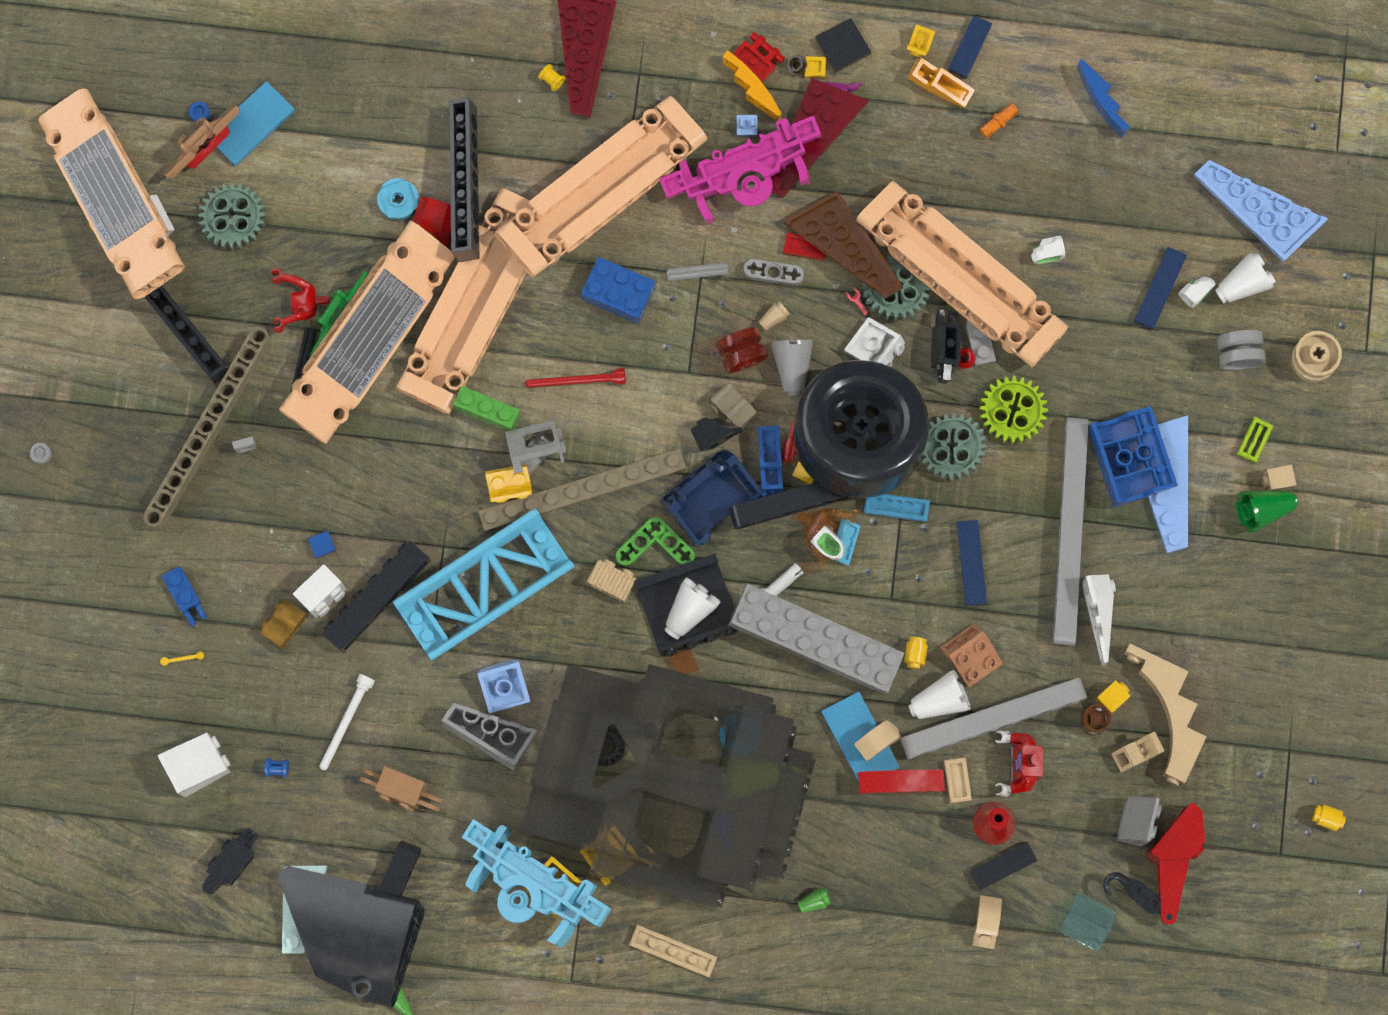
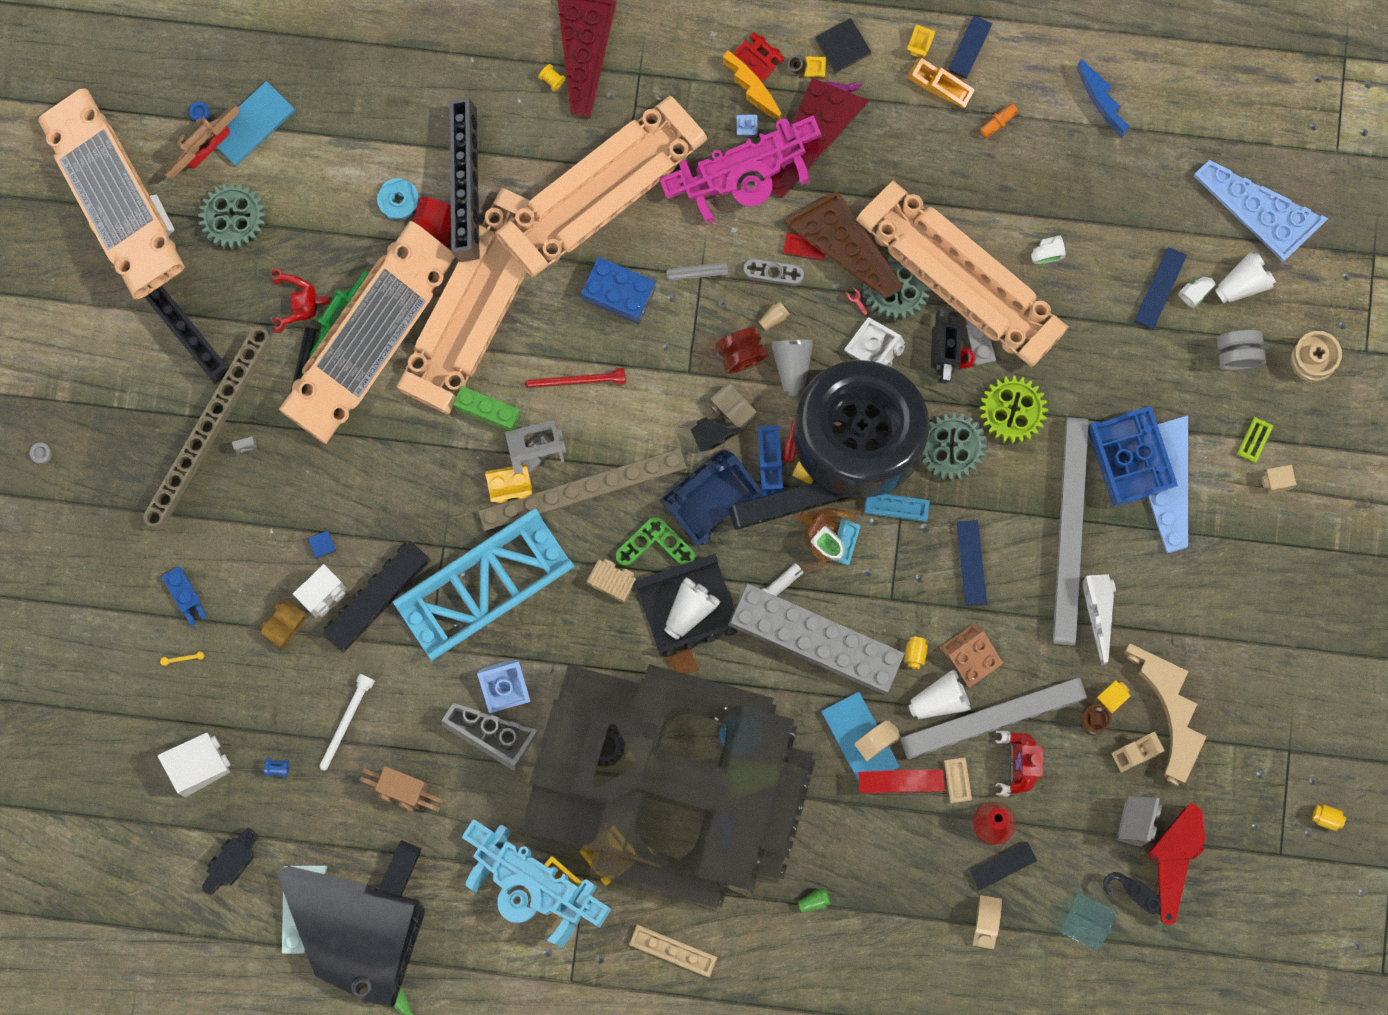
green cone [1236,491,1298,533] -> none

